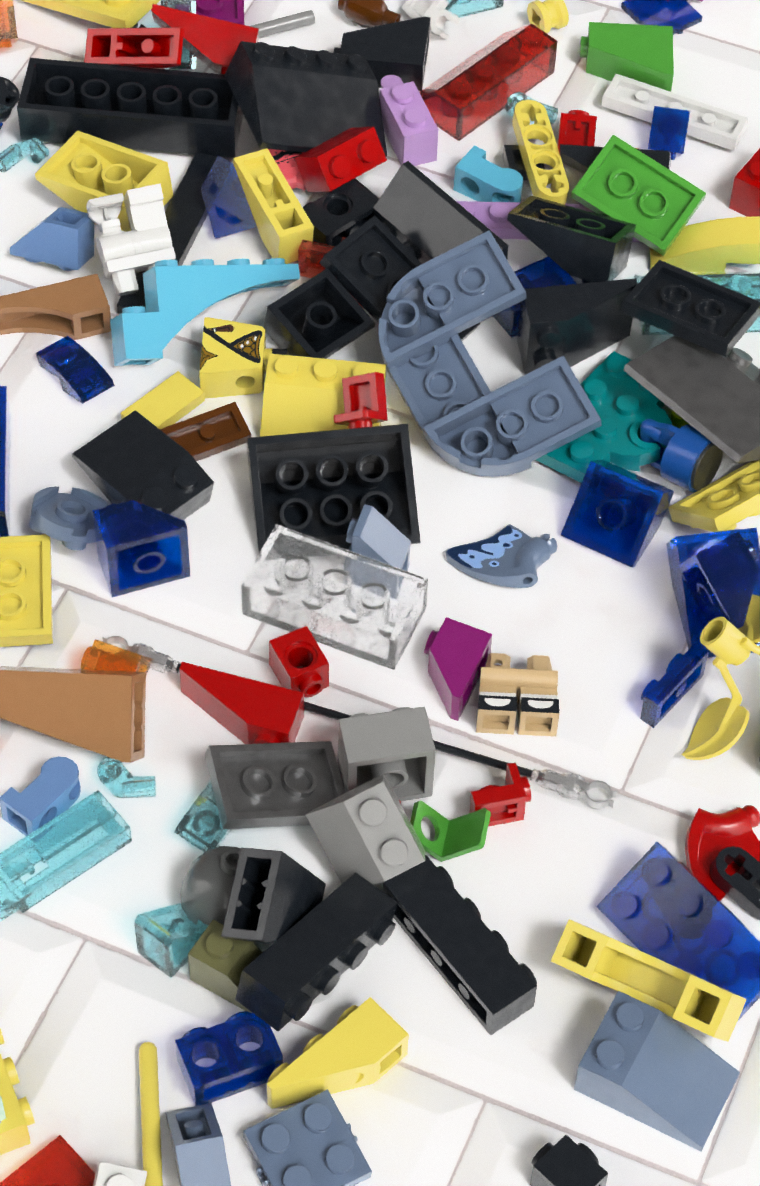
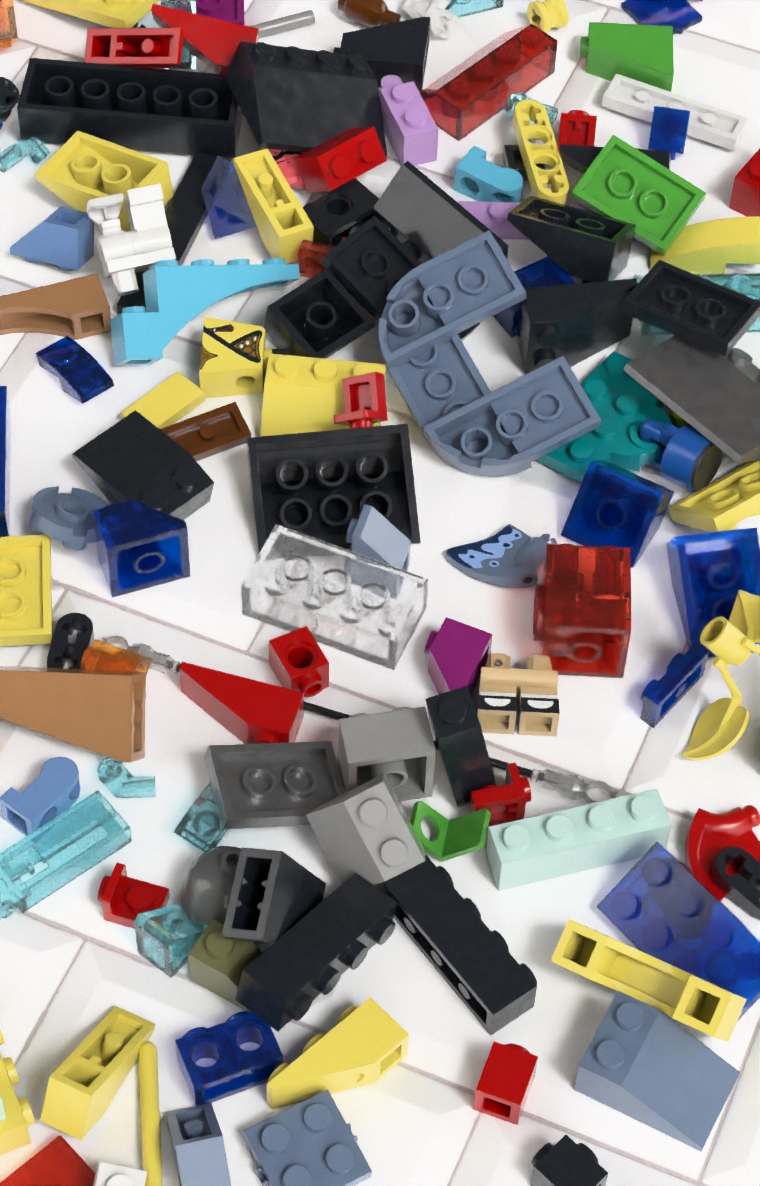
clear blue slope [677,531,759,629] -> none
none -> light yellow slope [40,1006,156,1141]
none -> black beam [46,613,94,670]
none -> red bracket [97,862,170,935]
none -> black slope [425,686,496,808]
none -> red brick [473,1041,538,1125]
none -> light aqua brick [486,788,672,891]
none -> clear red brick [533,543,632,678]

